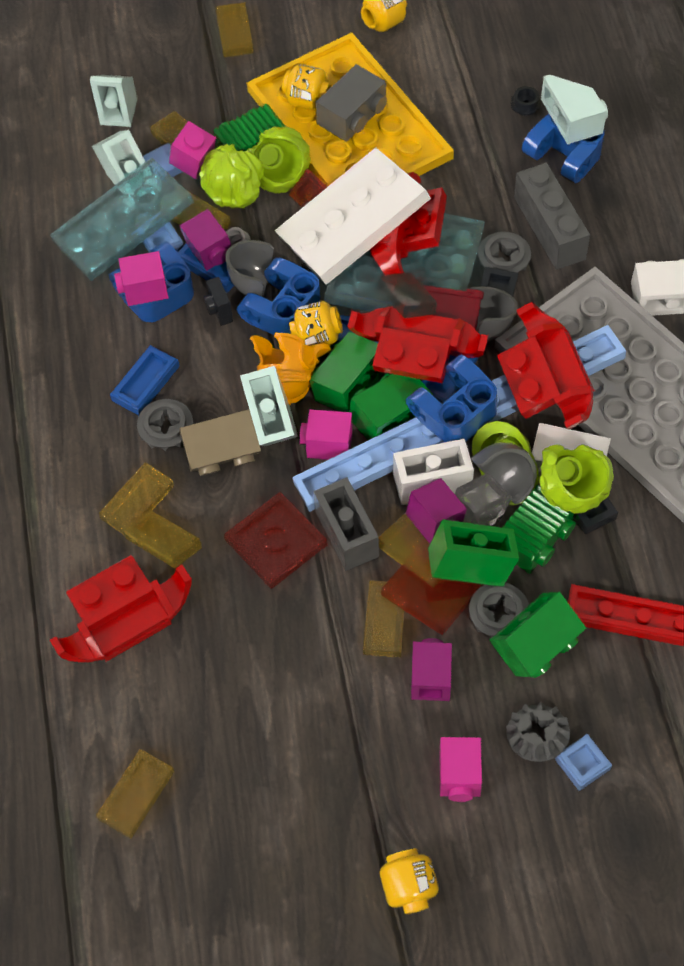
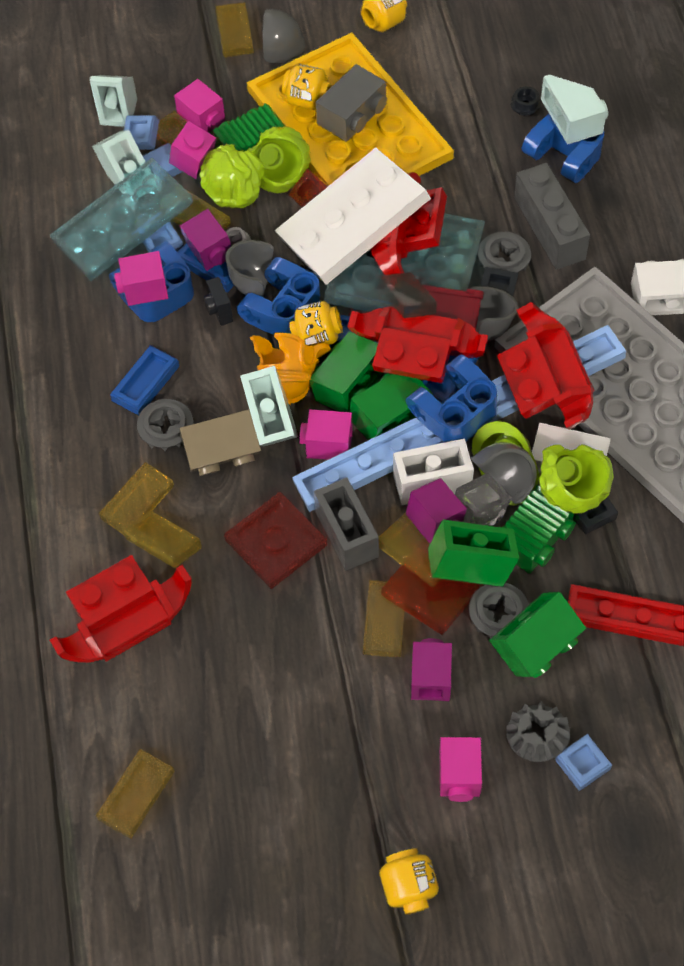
none -> medium blue tile [124,115,159,150]
none -> dark pink brick [174,79,225,133]
none -> dark grey helmet [263,9,306,63]

